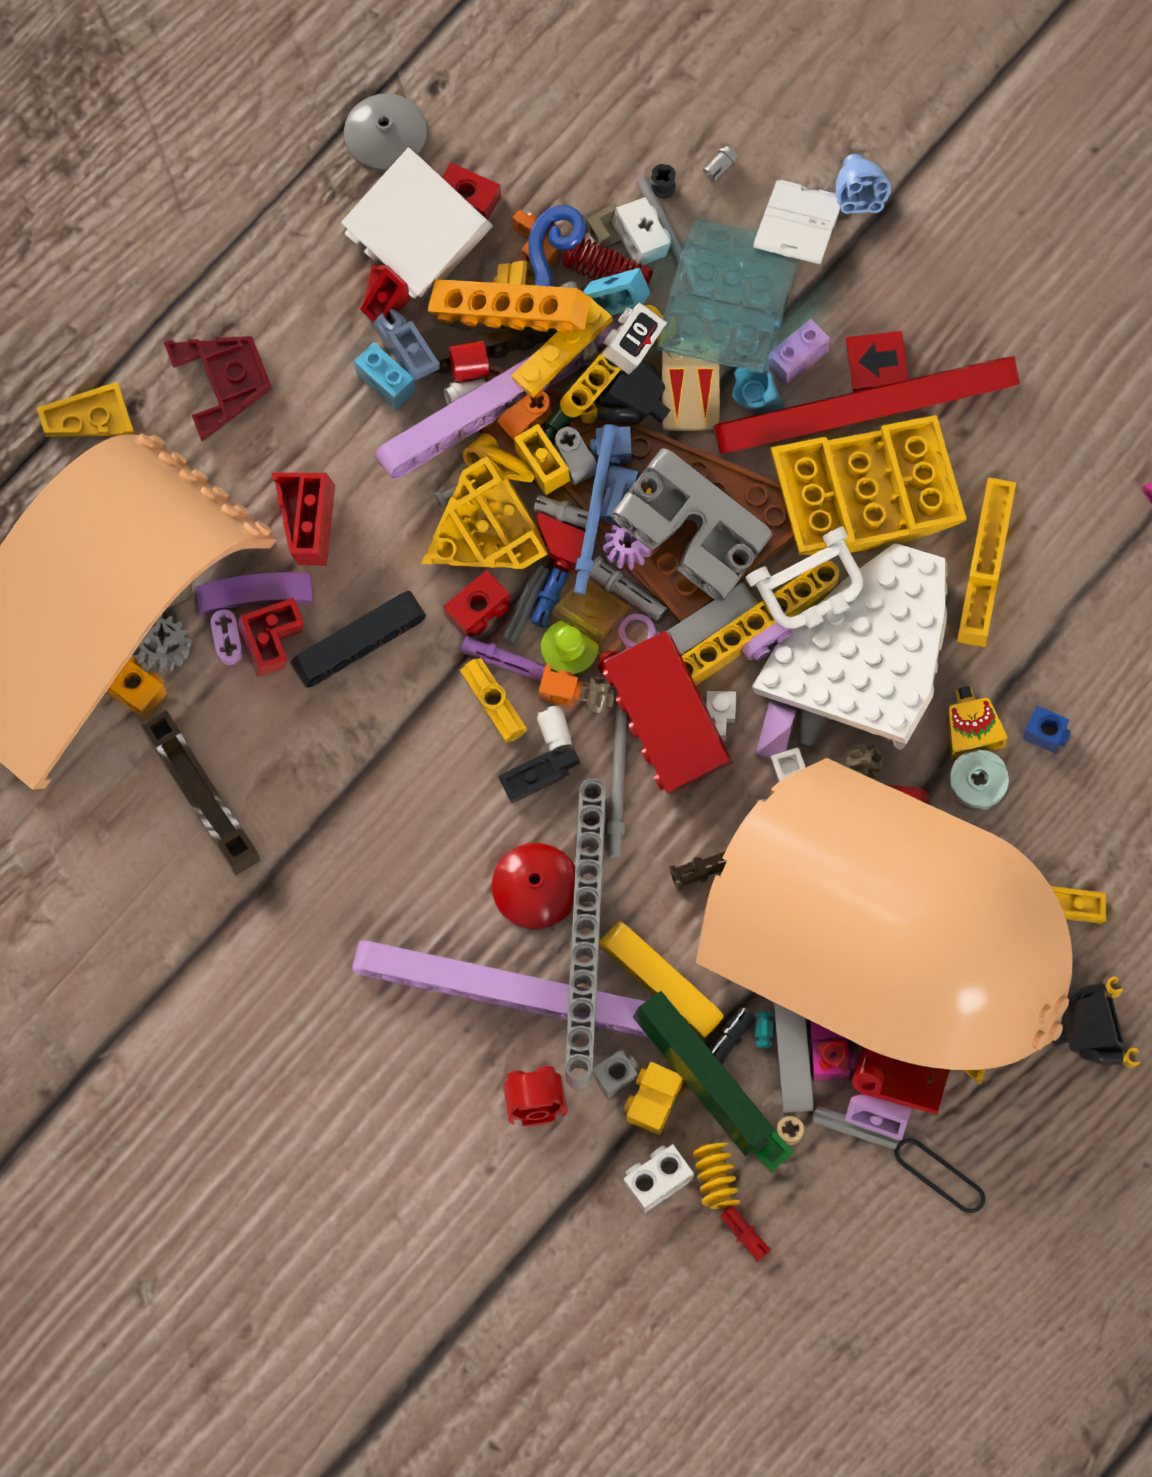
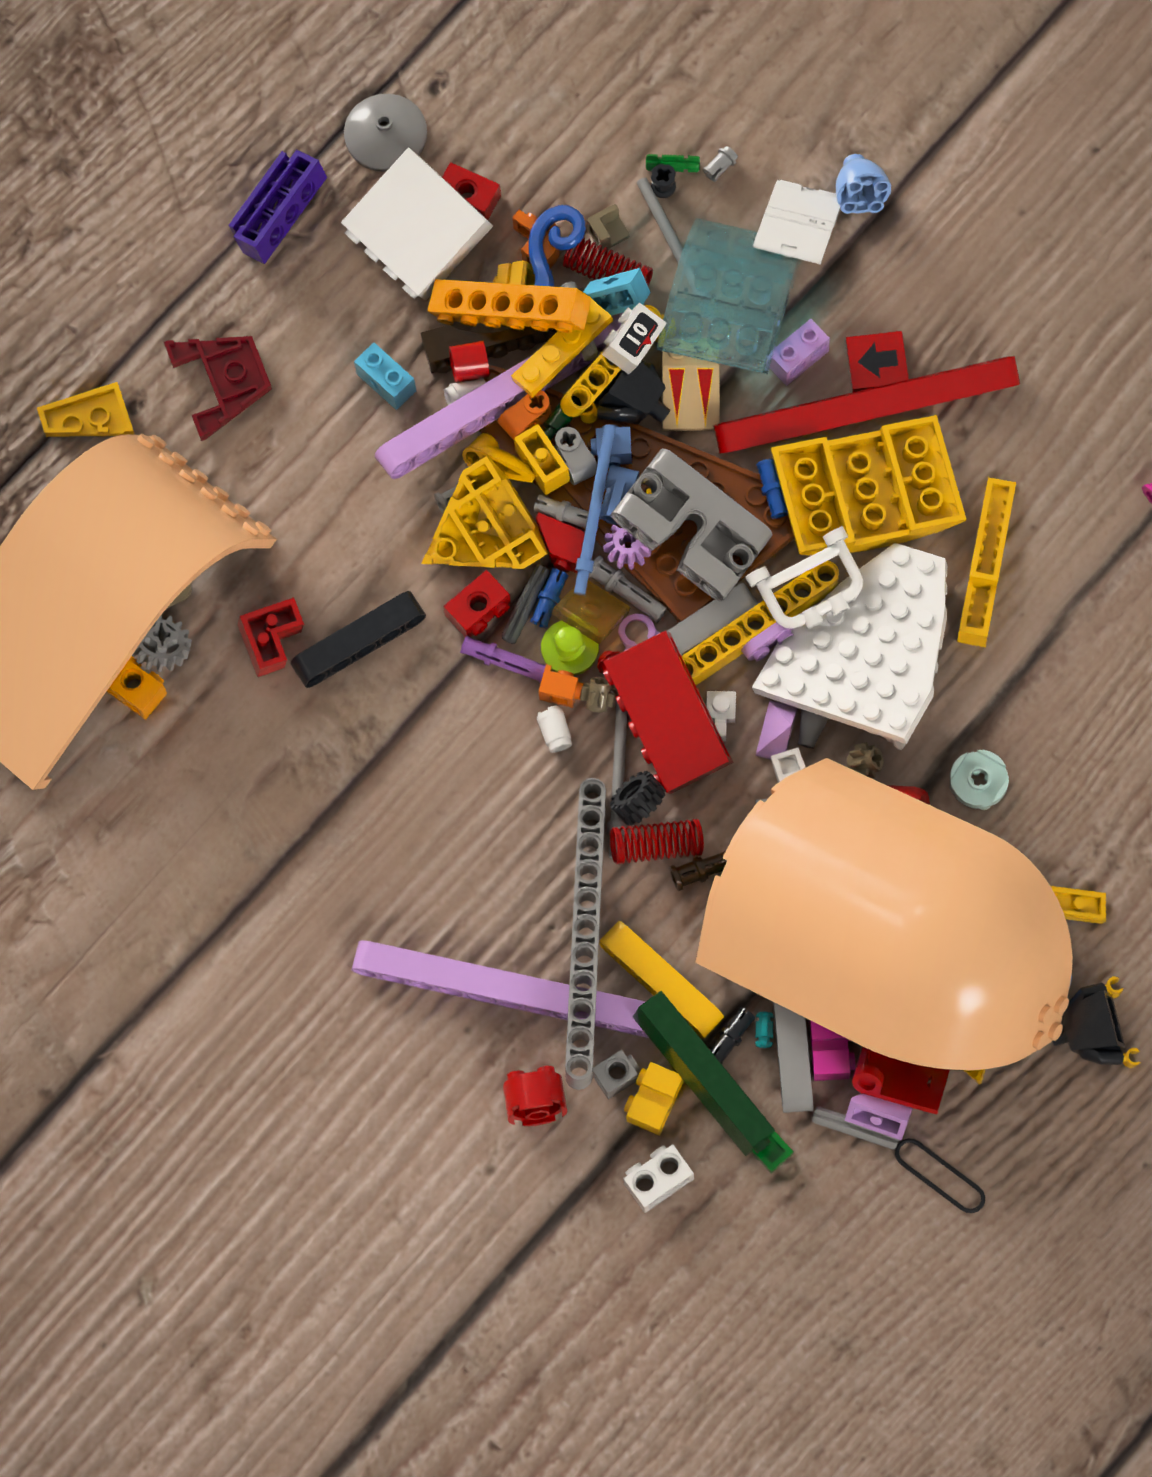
dark brown arch [141,710,260,876] -> none
medium lavender slope [196,572,313,615] -> none
lavender beam [211,609,243,665] -> none
red wedge [272,473,335,566] -> none
red slope [360,264,411,322] -> none
sand blue plate [374,309,440,381] -> none
yellow piece [460,658,527,743] -> none
red dish [491,843,575,929] -> none
black hinge [498,749,580,804] -> none
white brick [611,197,671,265] -> none
yellow piece [693,1143,740,1209] -> none
red axle [720,1206,772,1262] -> none
medium azure hair [732,363,784,415] -> none
tan bush [777,1116,804,1145] -> none
red plate [818,1040,849,1071] -> none
yellow torso [947,686,1008,760] -> none
blue brick [1023,705,1071,753] -> none
none -> dark purple brick [229,149,327,264]
none -> black tyre [610,771,666,825]
none -> red piece [610,818,704,865]
none -> green axle [645,154,700,173]
none -> blue pin [756,459,788,519]

